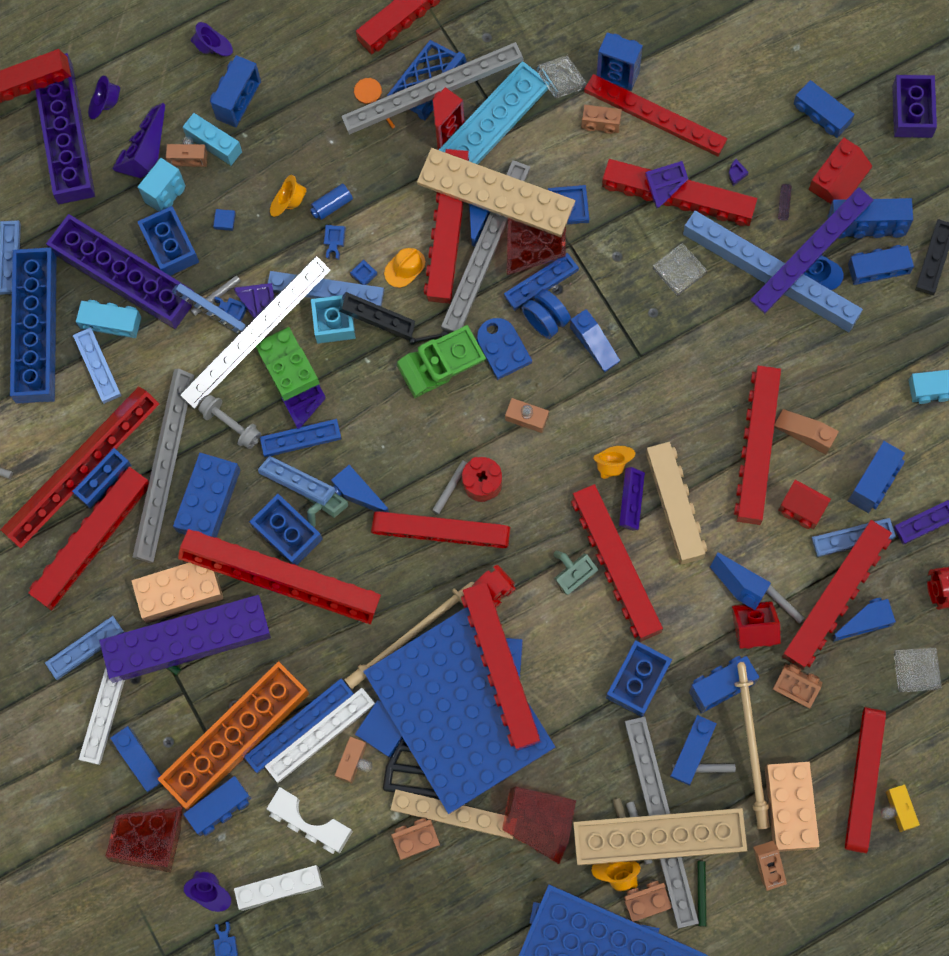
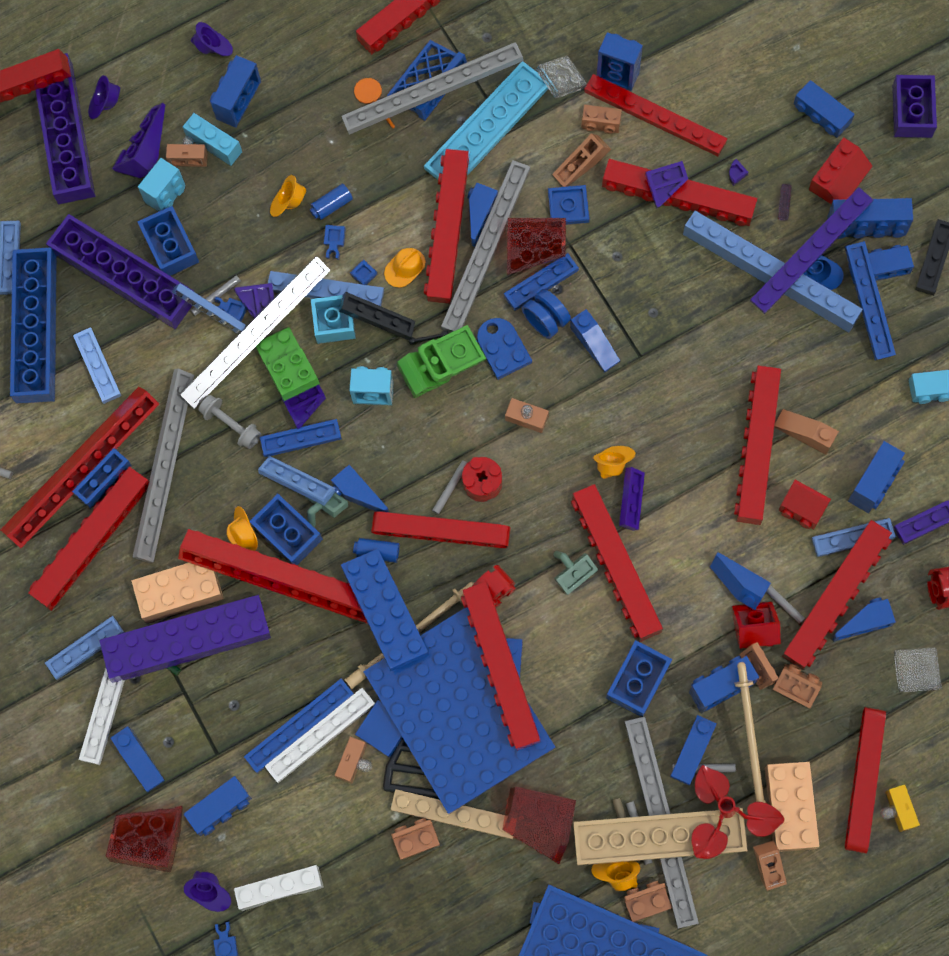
medium azure brick [76,300,141,338] -> none
orange brick [158,661,309,810] -> none
blue brick [173,453,241,538] -> none
blue tile [213,209,236,231] -> none
white arch [267,787,353,854] -> none
tan plate [417,148,575,237] -> none
red slope [433,87,465,150] -> none
tan brick [646,442,707,565] -> none
clear plate [652,243,708,296] -> none
dark green bar [697,861,707,927] -> none
none -> light orange piece [226,506,258,551]
none -> blue plate [341,549,429,671]
none -> medium azure brick [350,366,394,405]
none -> blue brick [353,538,400,563]
none -> nougat slope [552,133,611,187]
none -> red plant [691,765,785,859]
none -> nougat bracket [739,643,778,690]
none -> blue plate [844,241,896,361]

